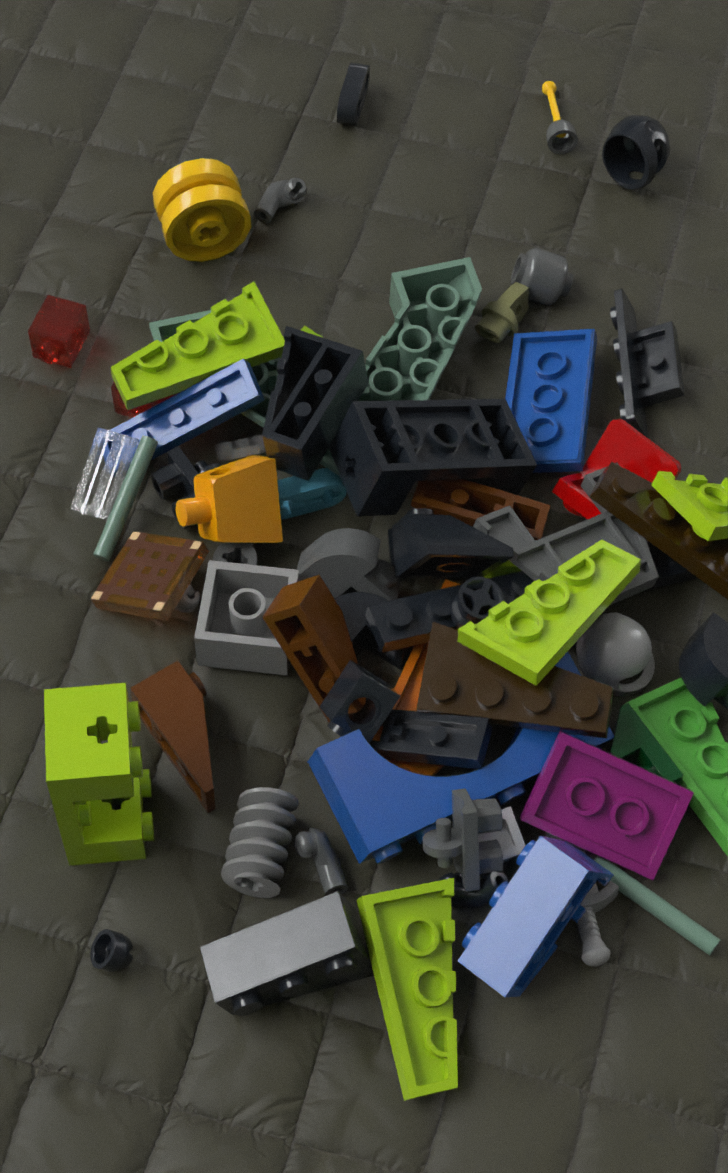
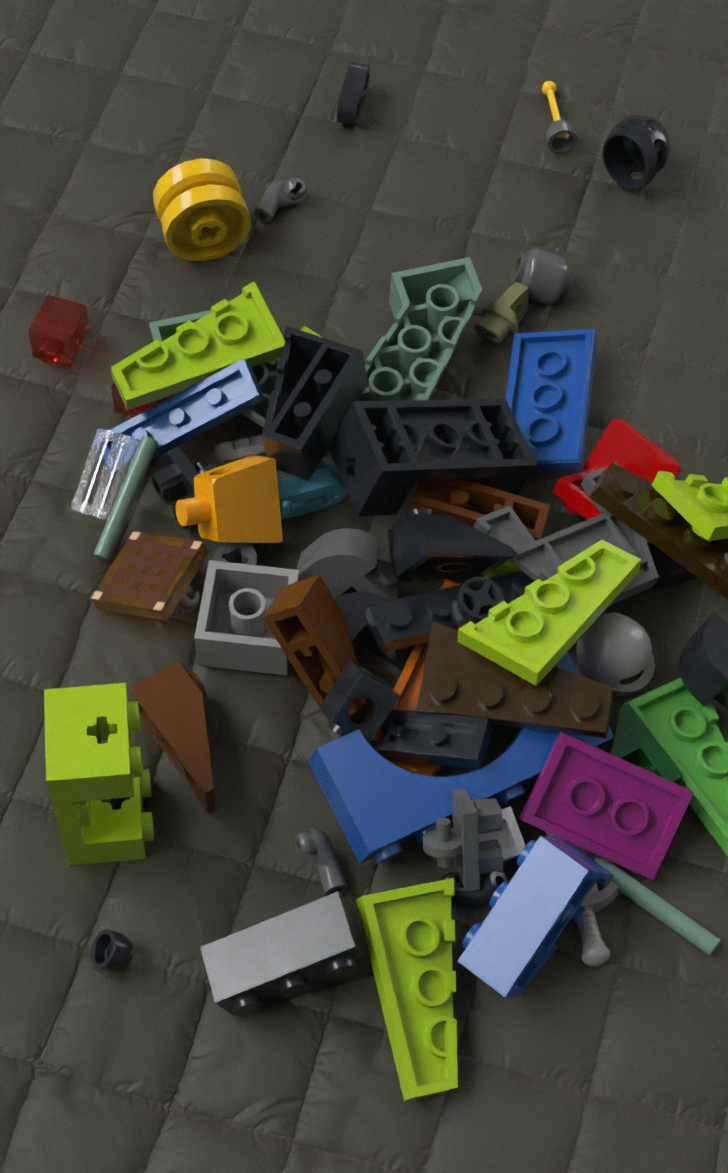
light grey piece [221,787,299,899] -> none
black bracket [610,288,685,438] -> none

